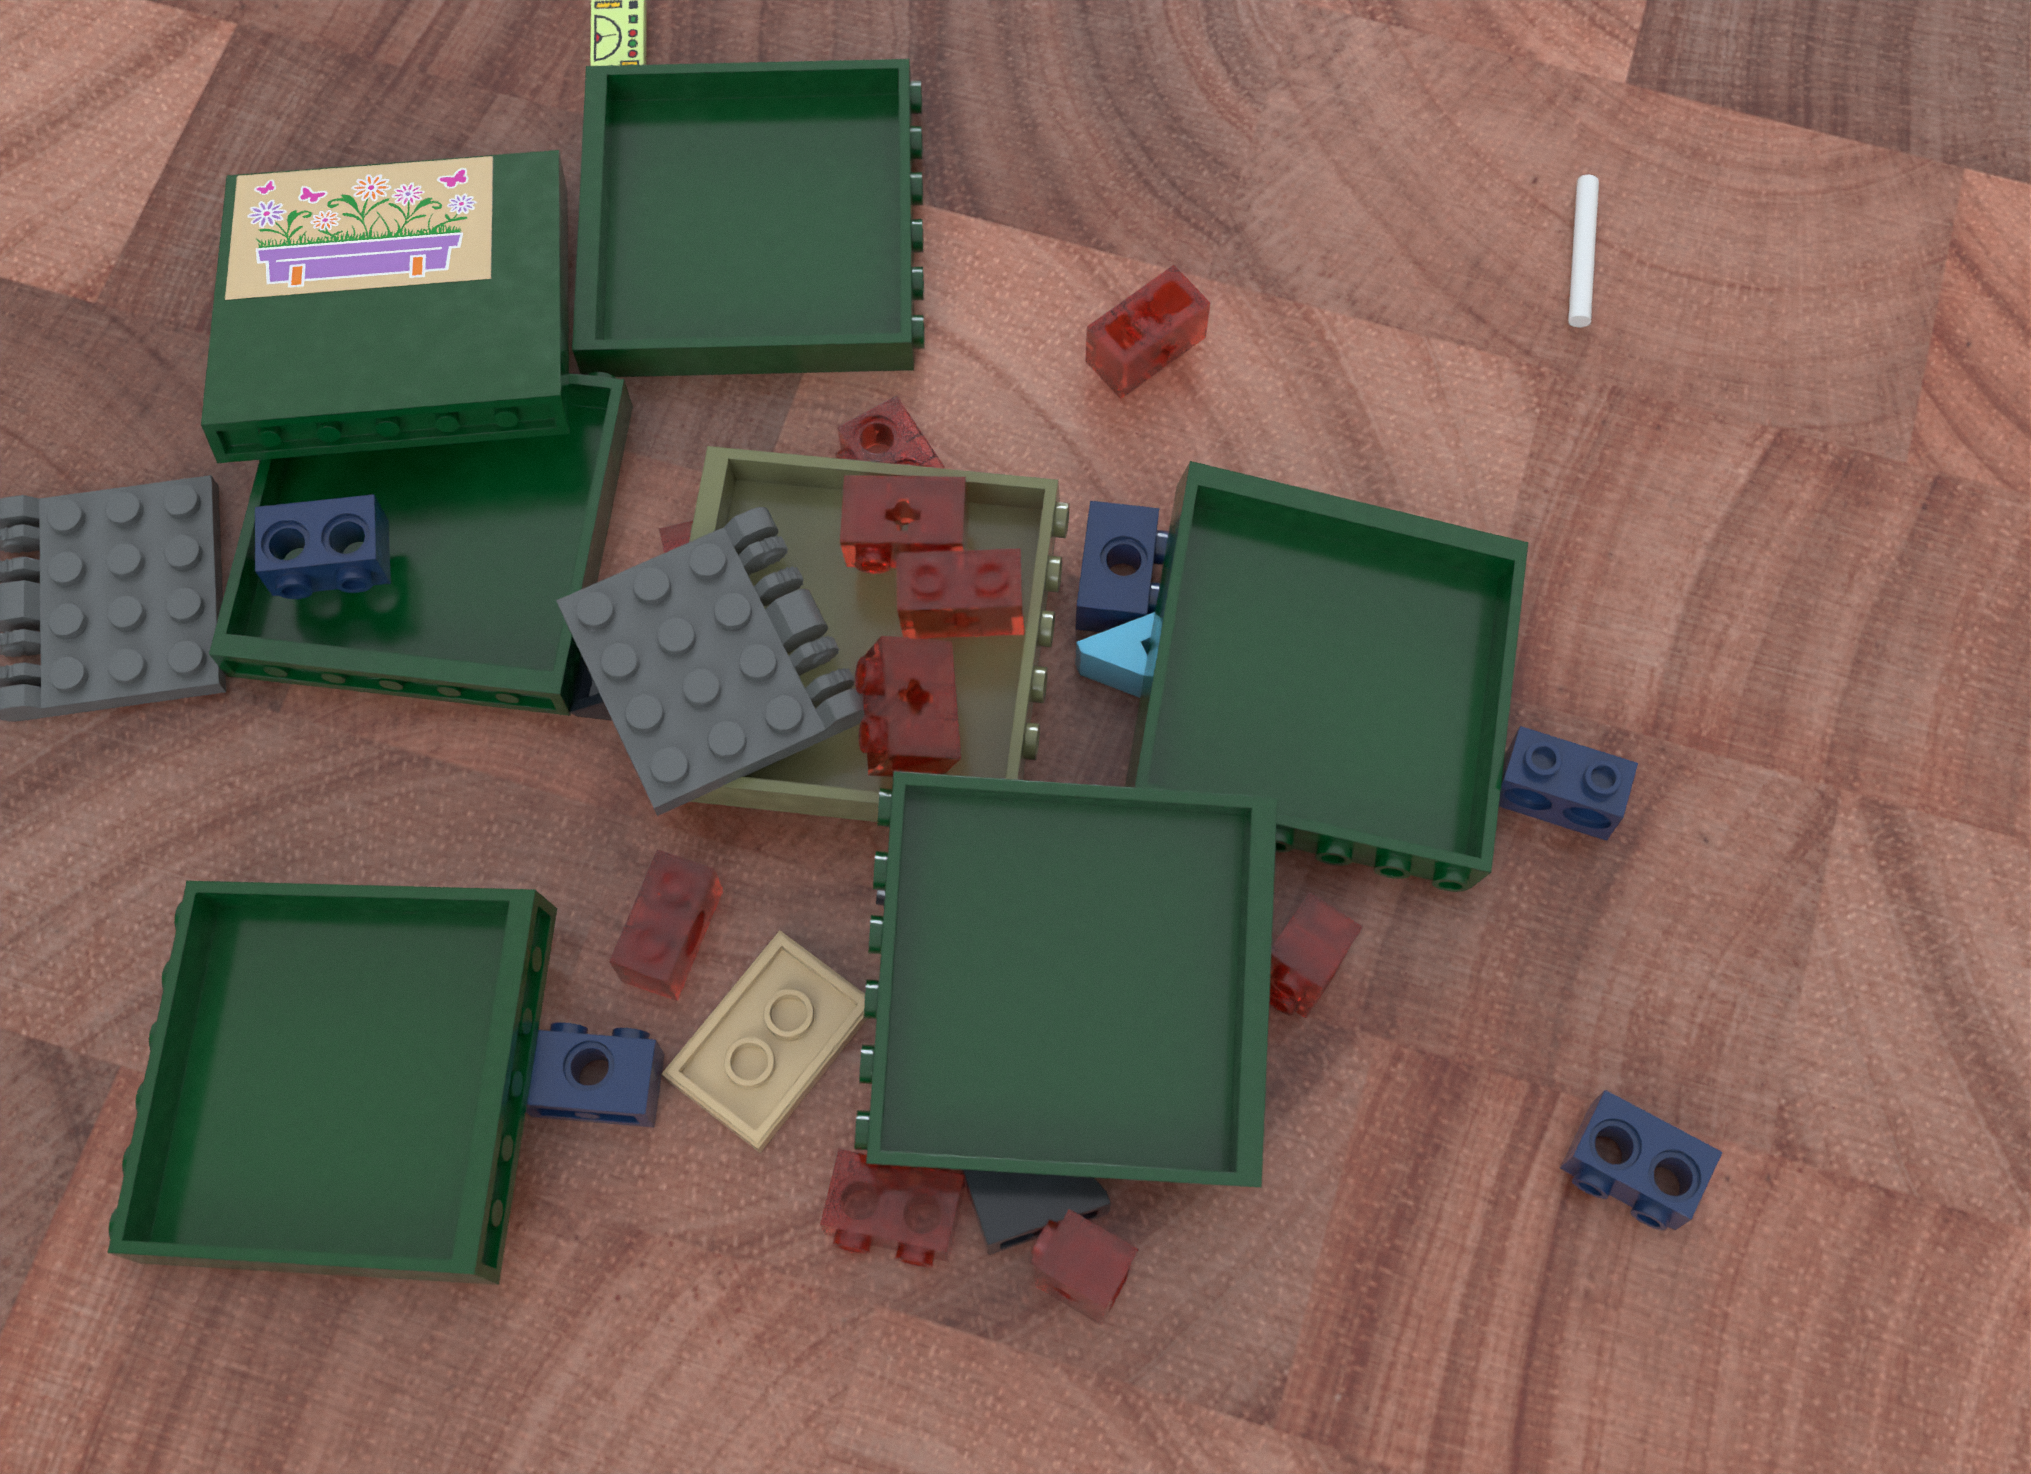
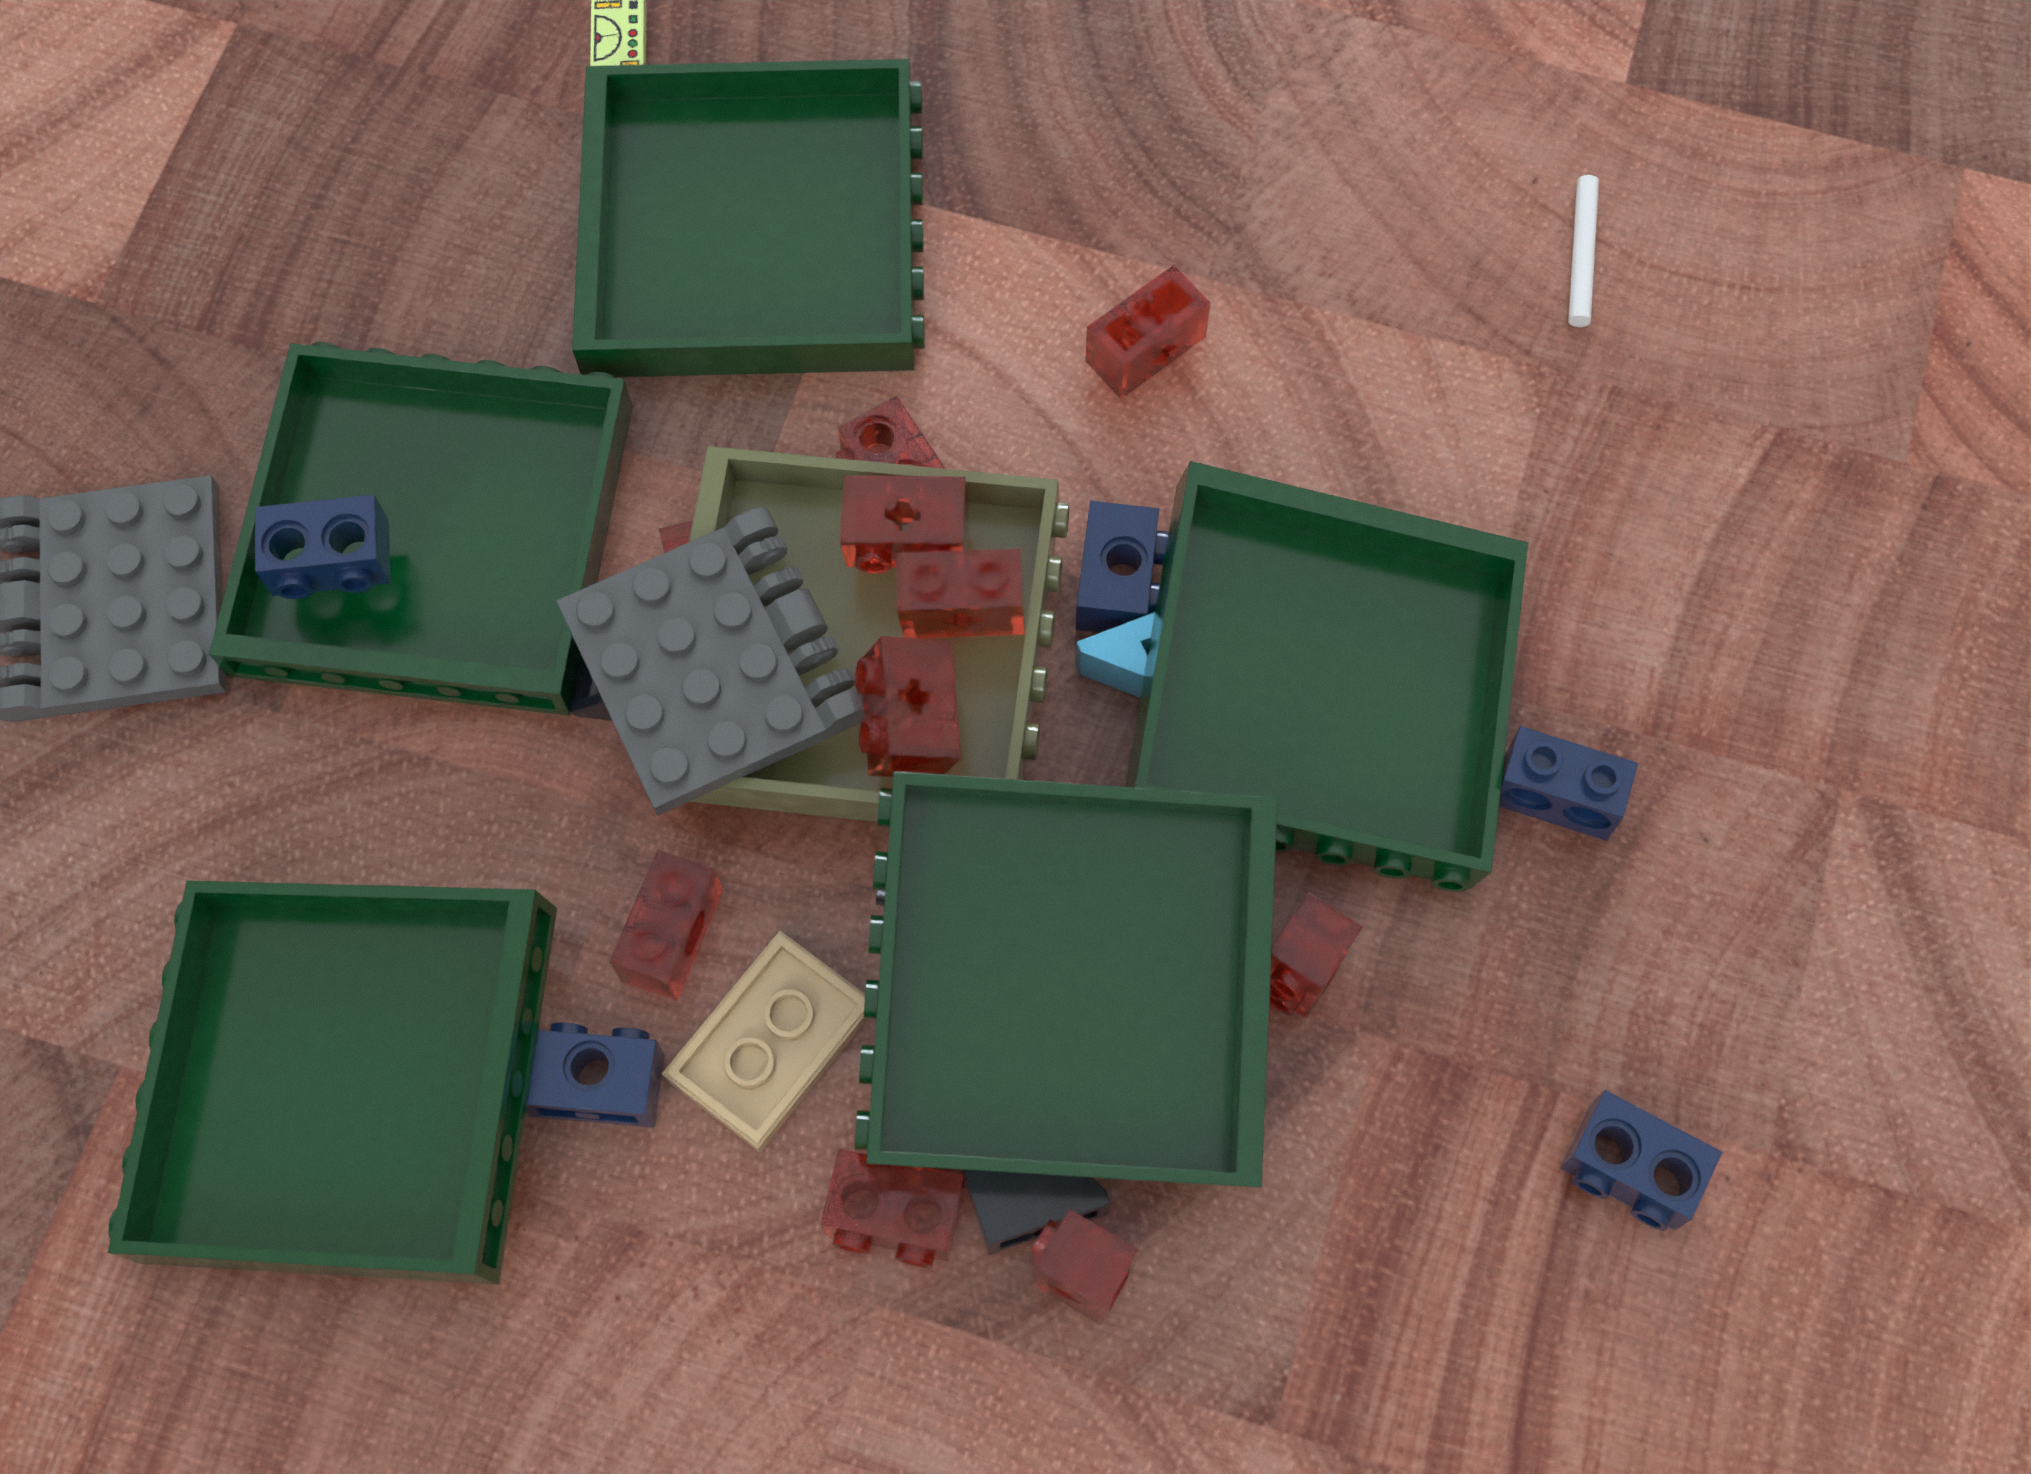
dark green panel [201,150,570,463] -> none

